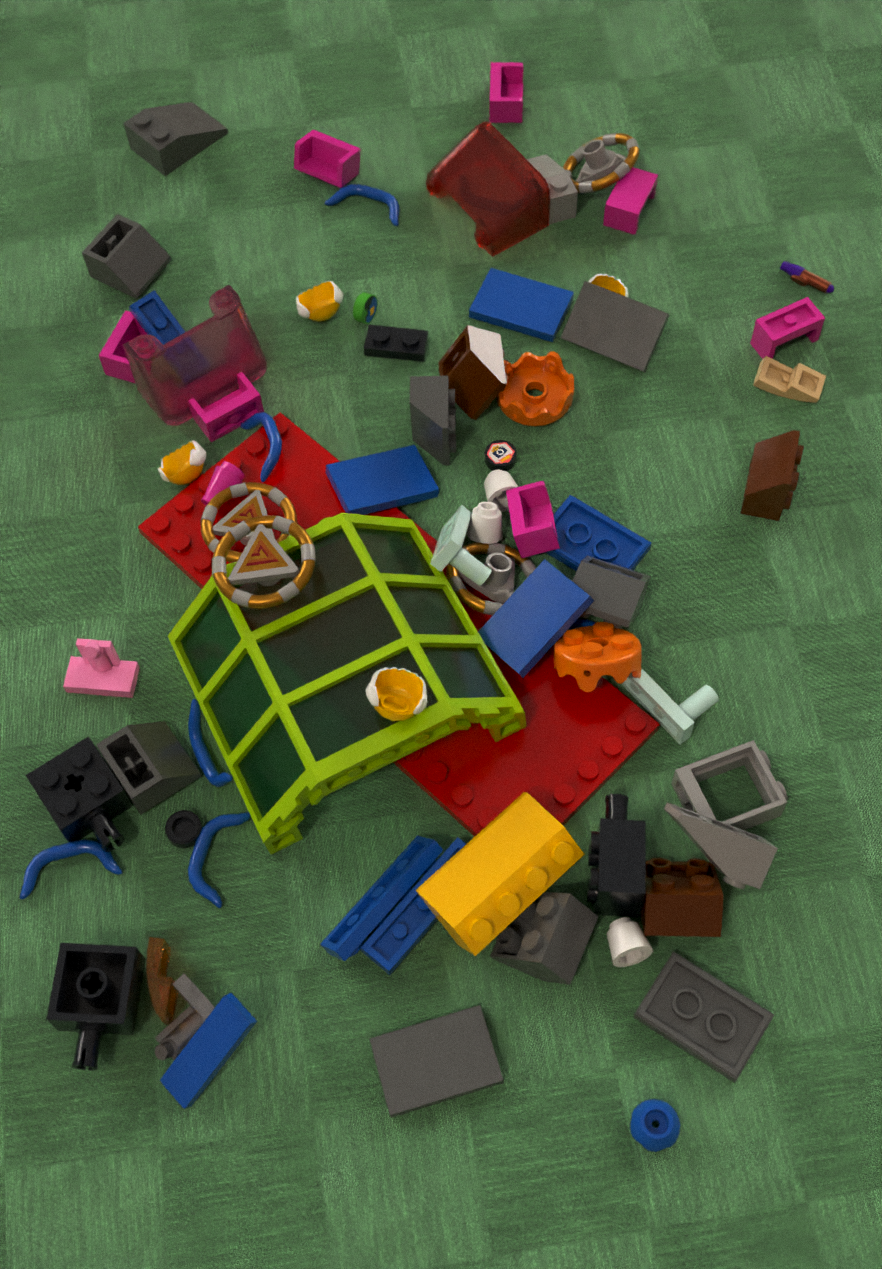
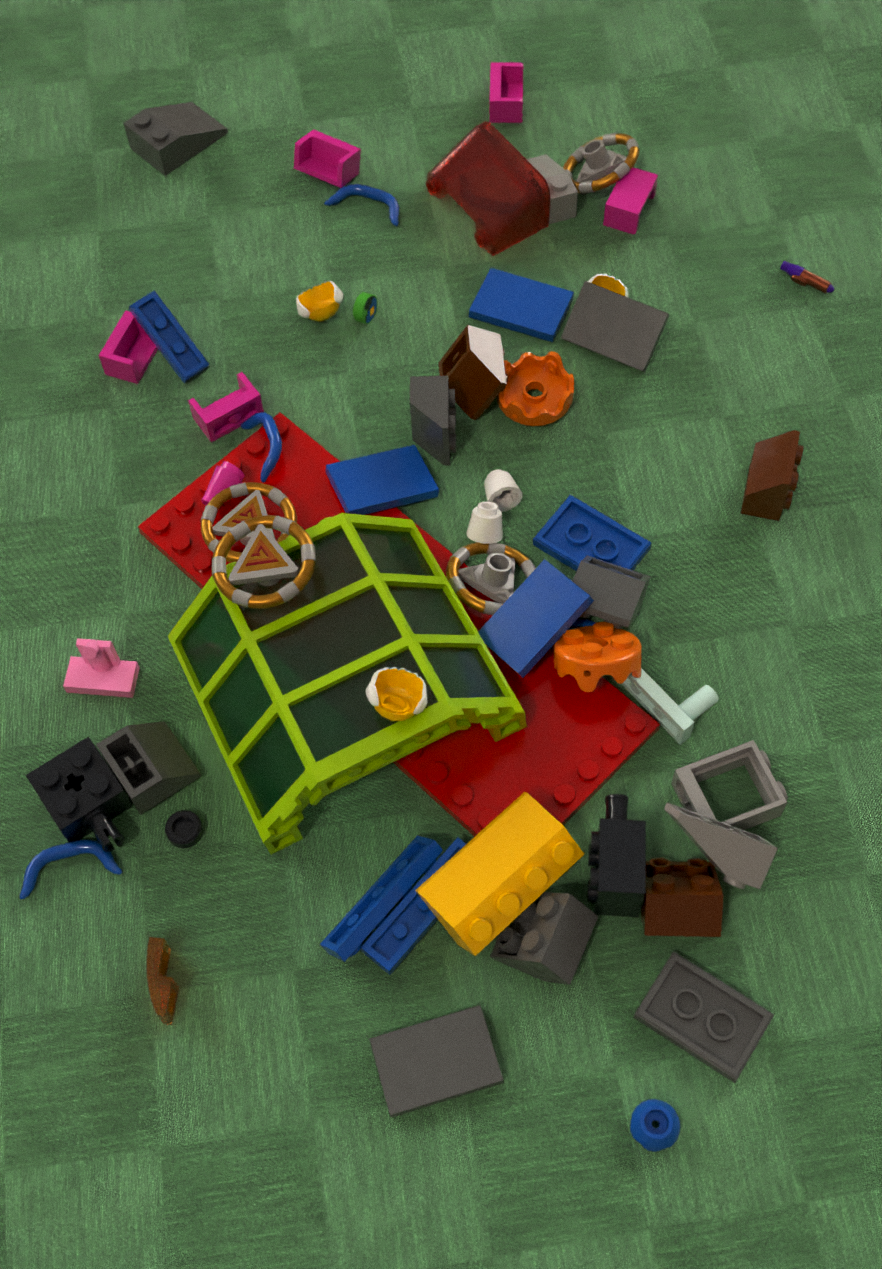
black brick [46,943,146,1071] -> none
dark grey slope [82,214,171,299] -> none
clear pink windscreen [123,285,267,426] -> none
flat silver piece [155,973,215,1060] -> none
yellow hair [158,440,206,485] -> none
blue tile [159,993,257,1109] -> none
blue animal [188,699,233,787] -> none
blue animal [188,812,251,908] -> none
black plate [364,325,429,362] -> none
light aqua piece [430,505,492,586] -> none
tile [485,440,516,471] -> none
dark pink panel [506,481,560,558] -> none
white hat [607,917,653,967] -> none
dark pink panel [750,297,825,359] -> none
tan slope [753,356,826,403] -> none

